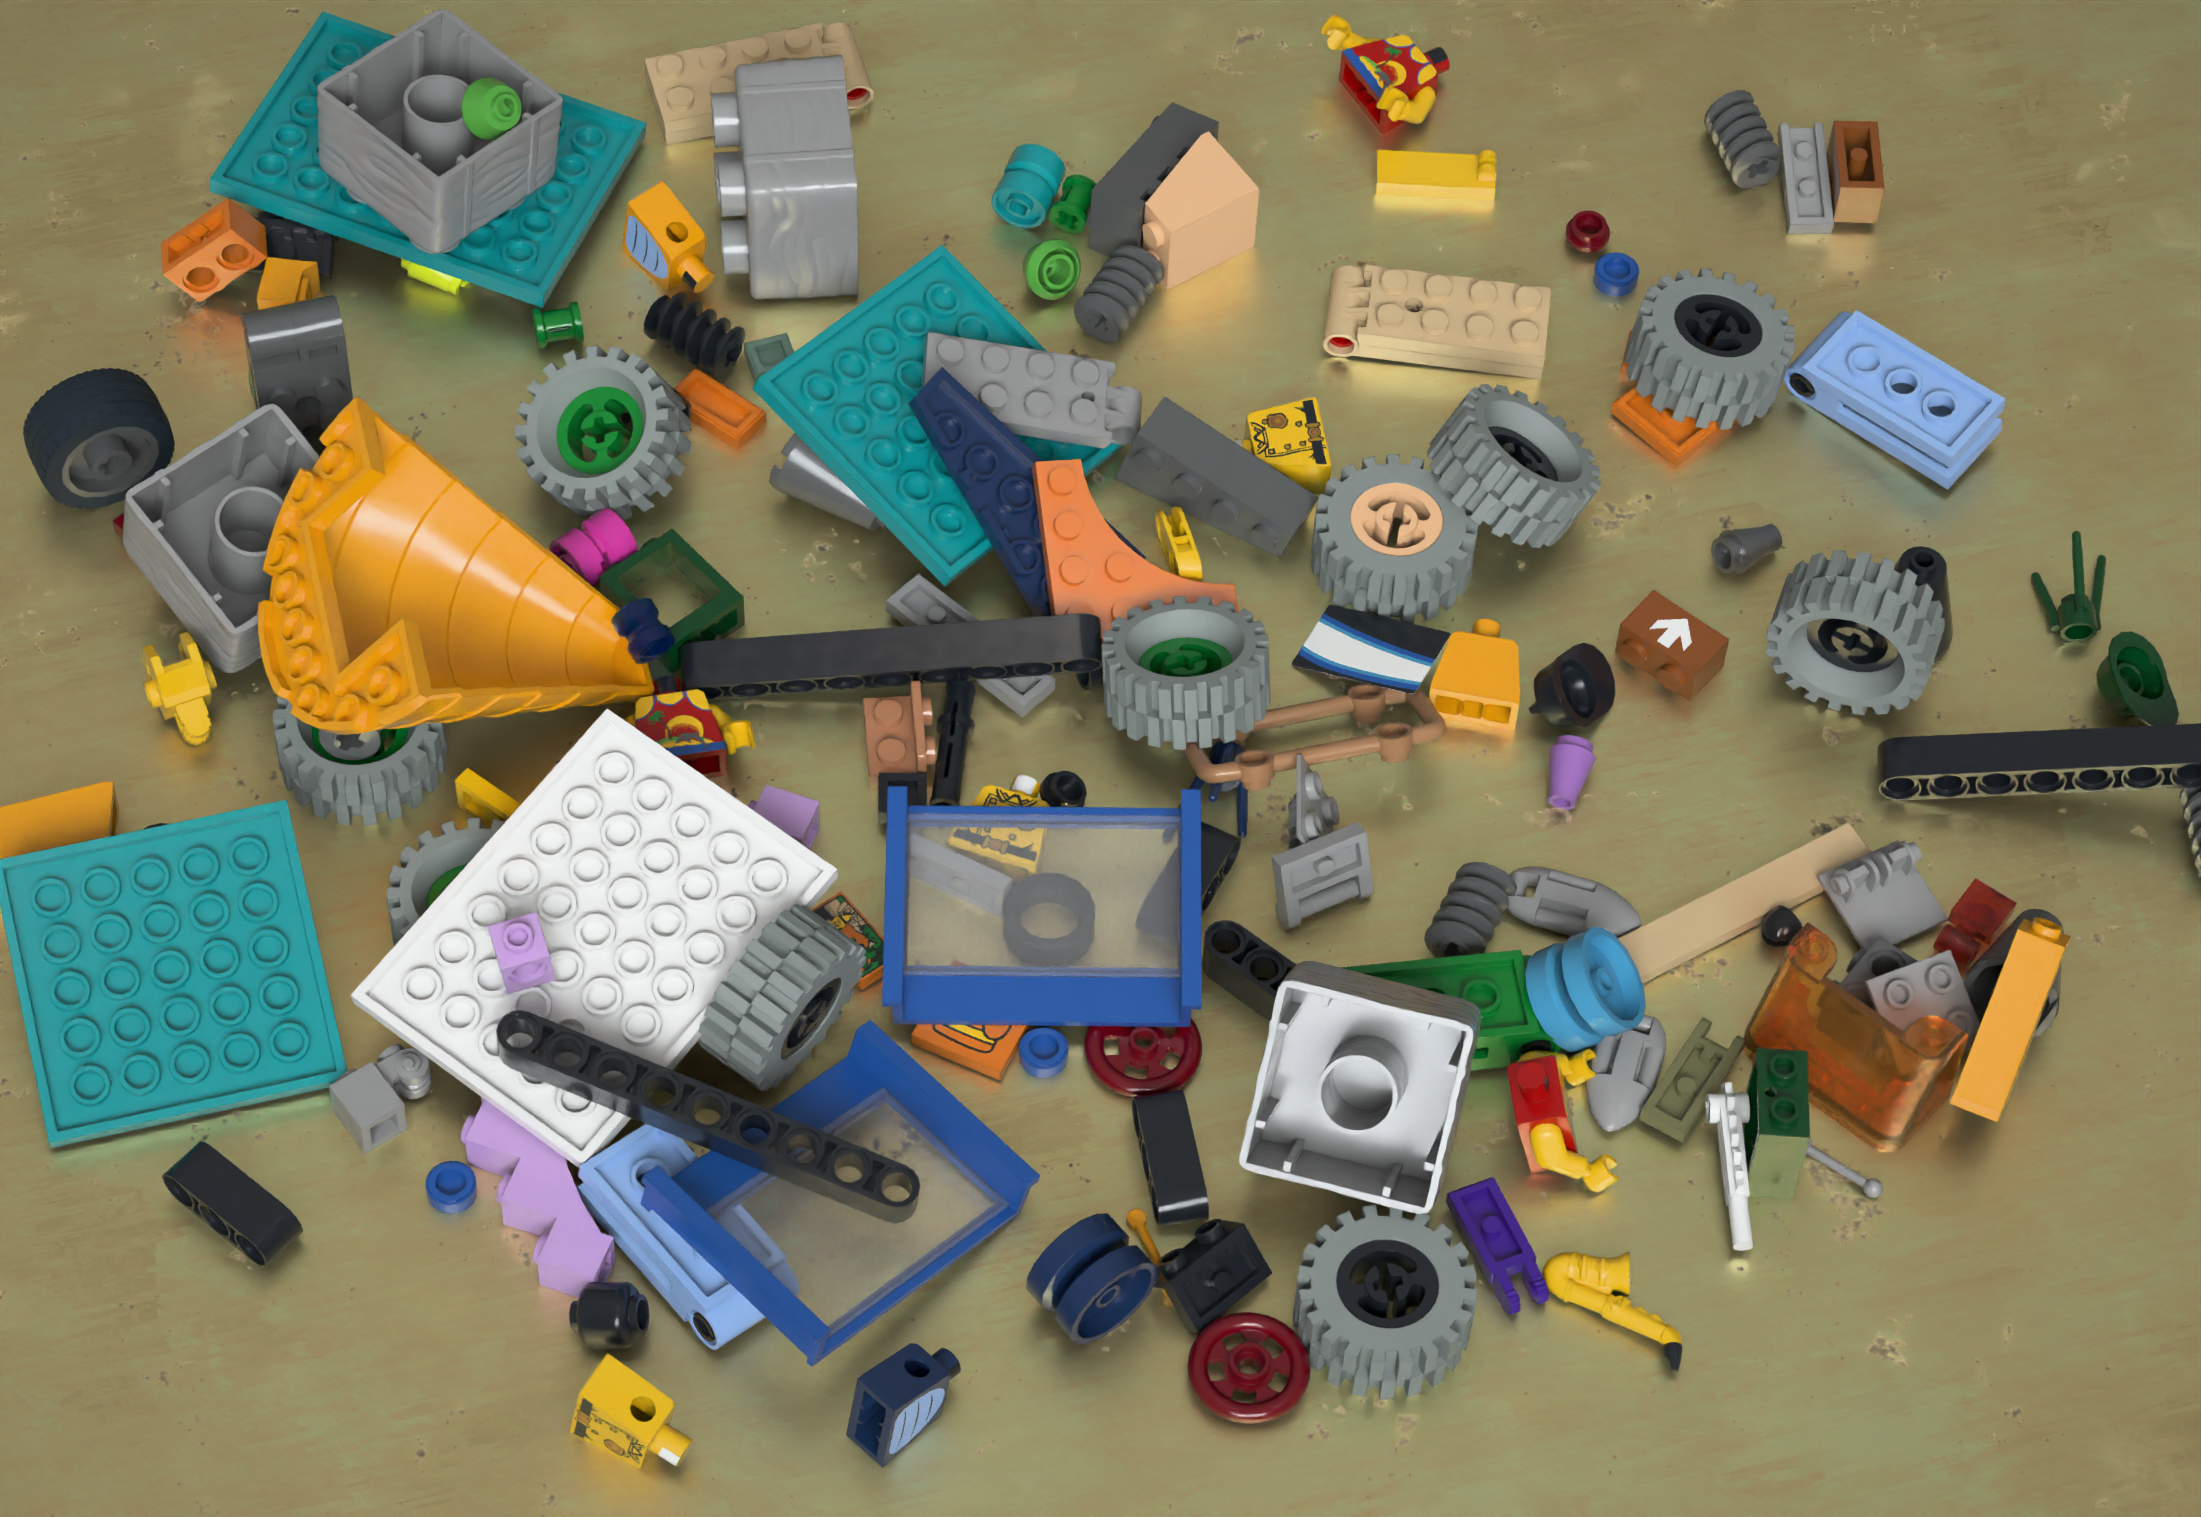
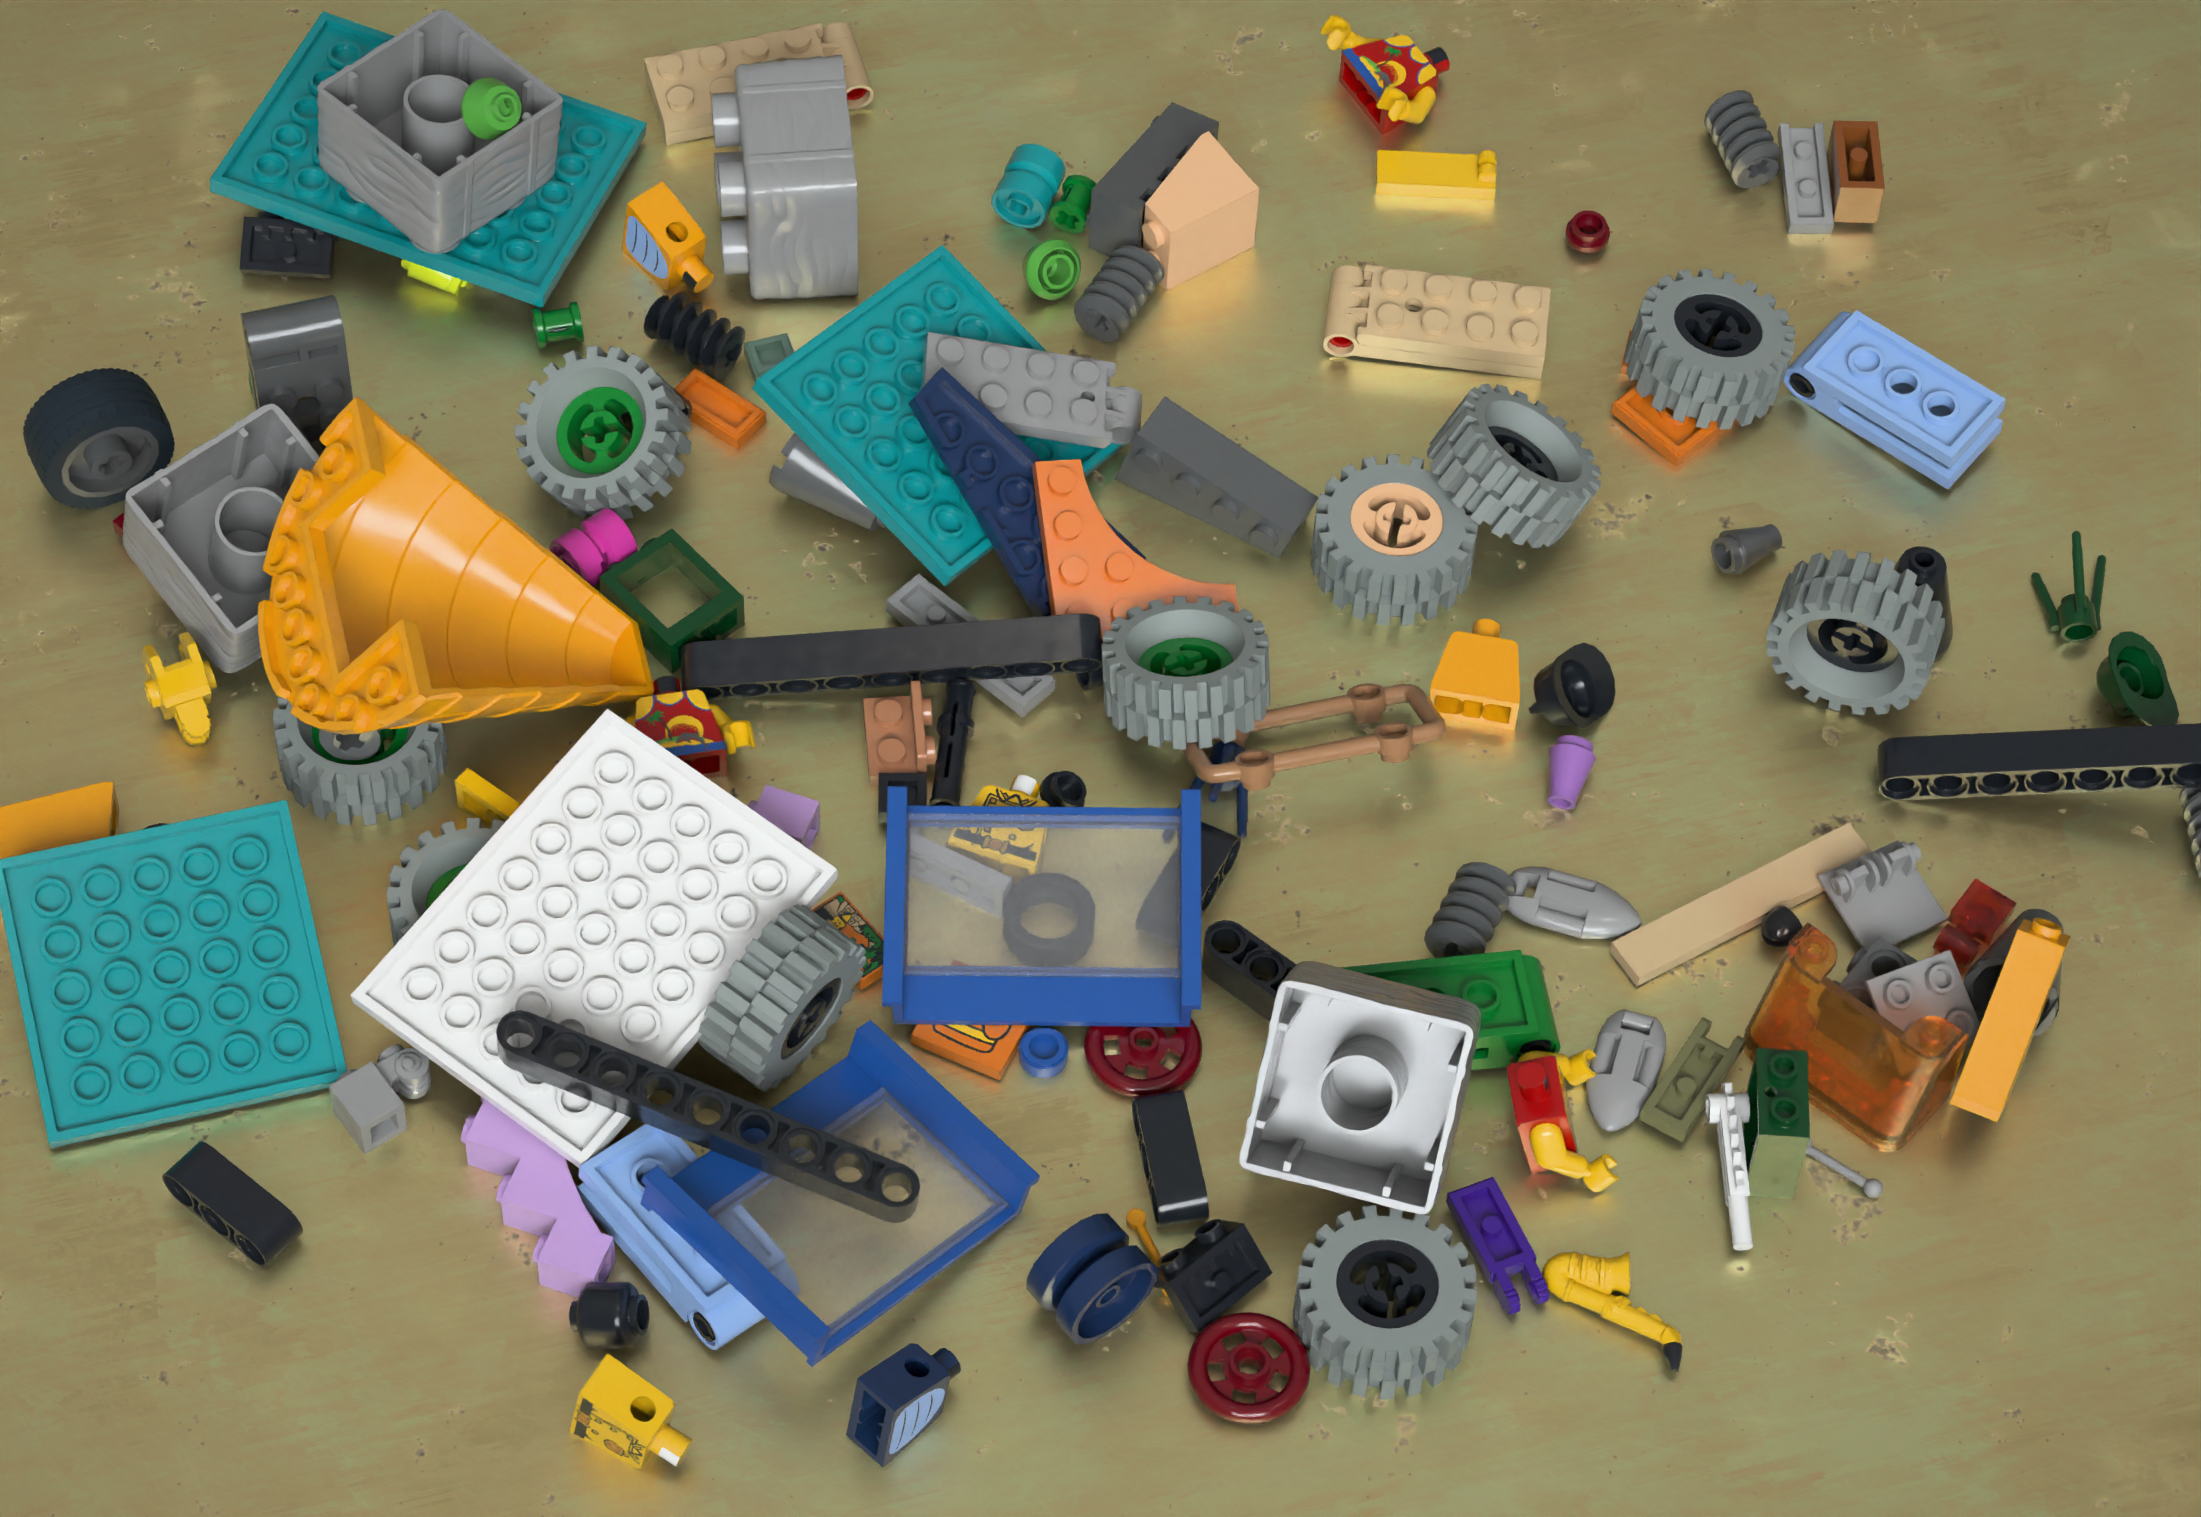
orange brick [161,198,268,303] -> none
light orange window [256,257,321,310] -> none
blue tile [426,1161,477,1214] -> none
lavender brick [488,912,556,994] -> none
clear blue wheel [611,598,676,664] -> none
yellow piece [1155,506,1203,582] -> none
yellow torso [1233,397,1332,494] -> none
light grey plate [1271,822,1374,930] -> none
light grey hinge [1288,754,1339,850] -> none
sticker [1292,605,1451,694] -> none
dark azure wheel [1525,927,1646,1052] -> none
blue tile [1593,252,1639,297] -> none
dark orange brick [1615,590,1729,701] -> none

